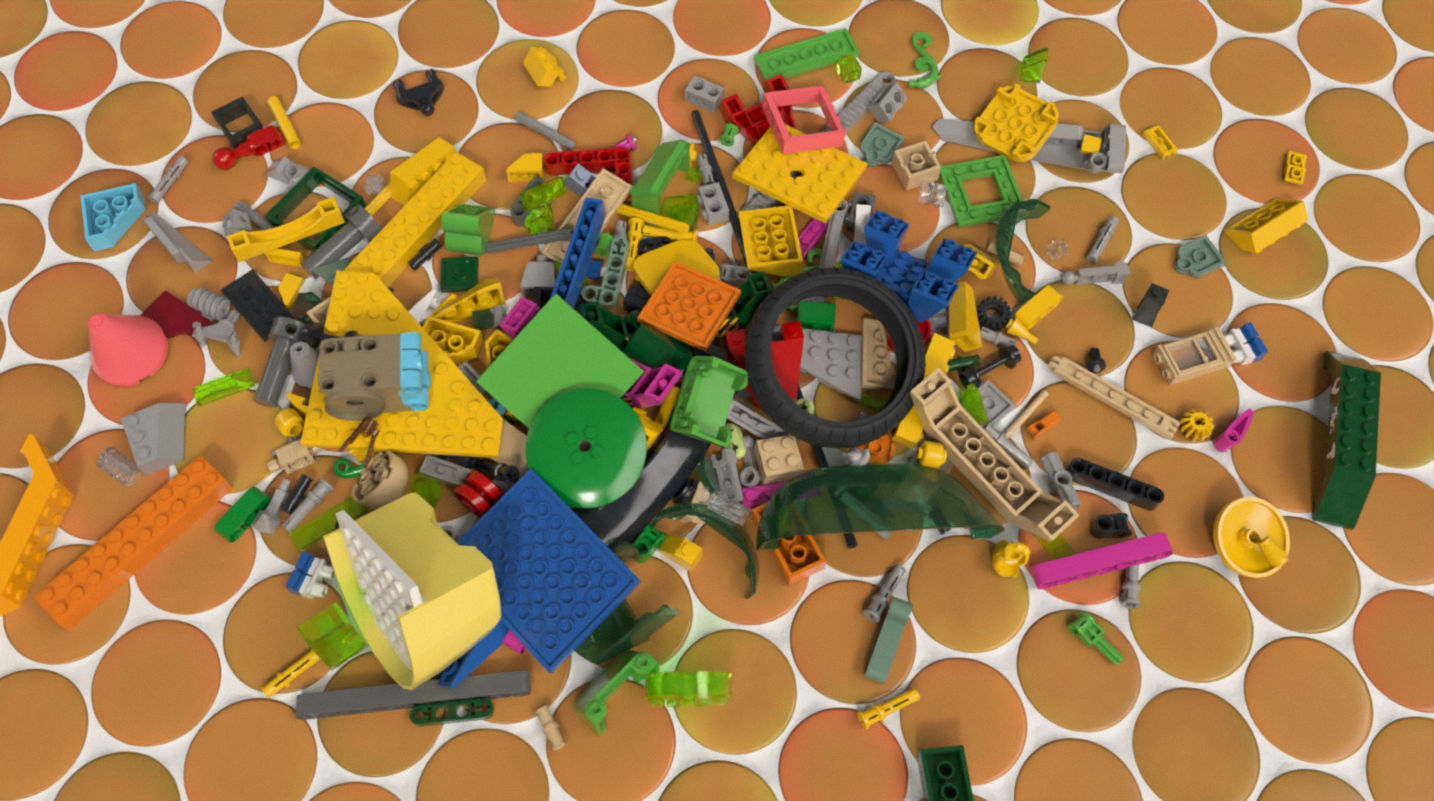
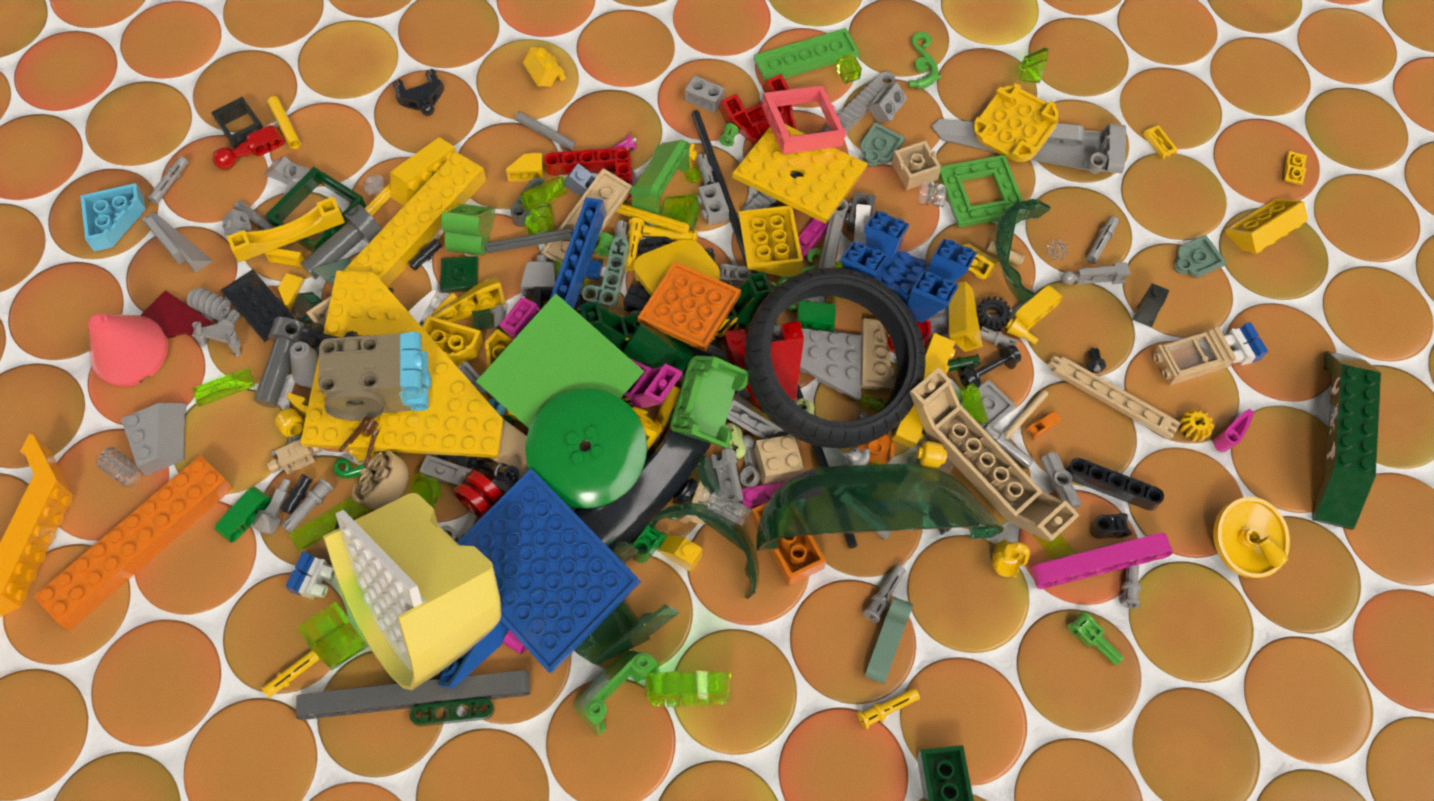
tan pin [535,706,566,751] -> none
yellow tile [1080,134,1102,155] -> none

